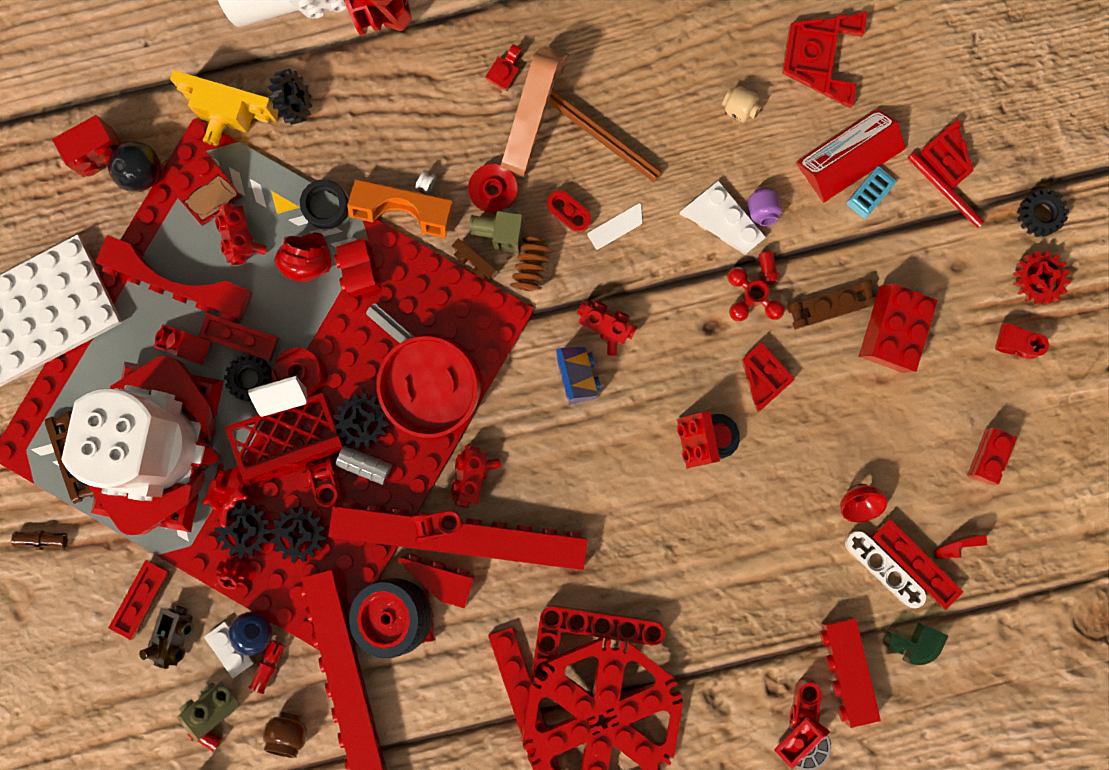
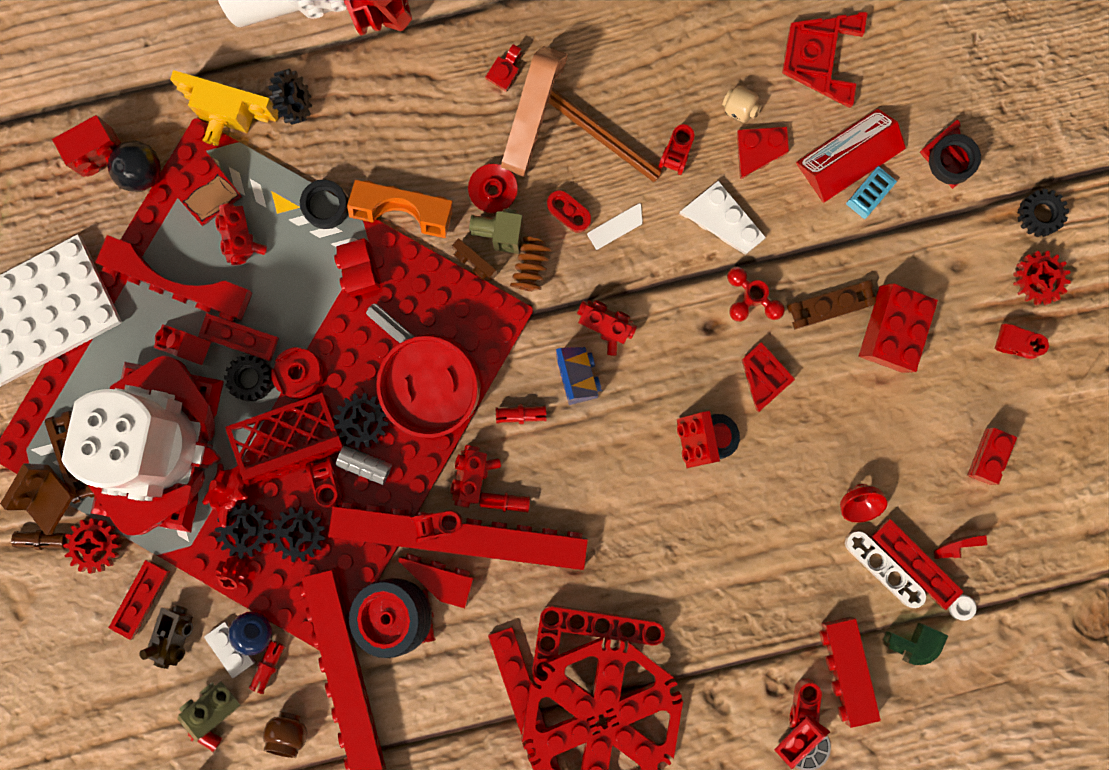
white slope [248,376,307,417] -> none
red helmet [274,232,332,282] -> none
white bush [415,170,437,195] -> none
medium lavender head [748,187,783,226] -> none
red pin [758,251,780,285] -> none
red bar [907,151,985,228] -> none
none -> reddish brown bracket [0,463,74,535]
none -> red gear [63,518,122,574]
none -> red axle [479,492,530,513]
none -> red pin [495,404,547,425]
none -> red piece [658,124,695,176]
none -> red wing [737,127,789,179]
none -> black tyre [929,134,981,185]
none -> white tile [949,594,976,621]

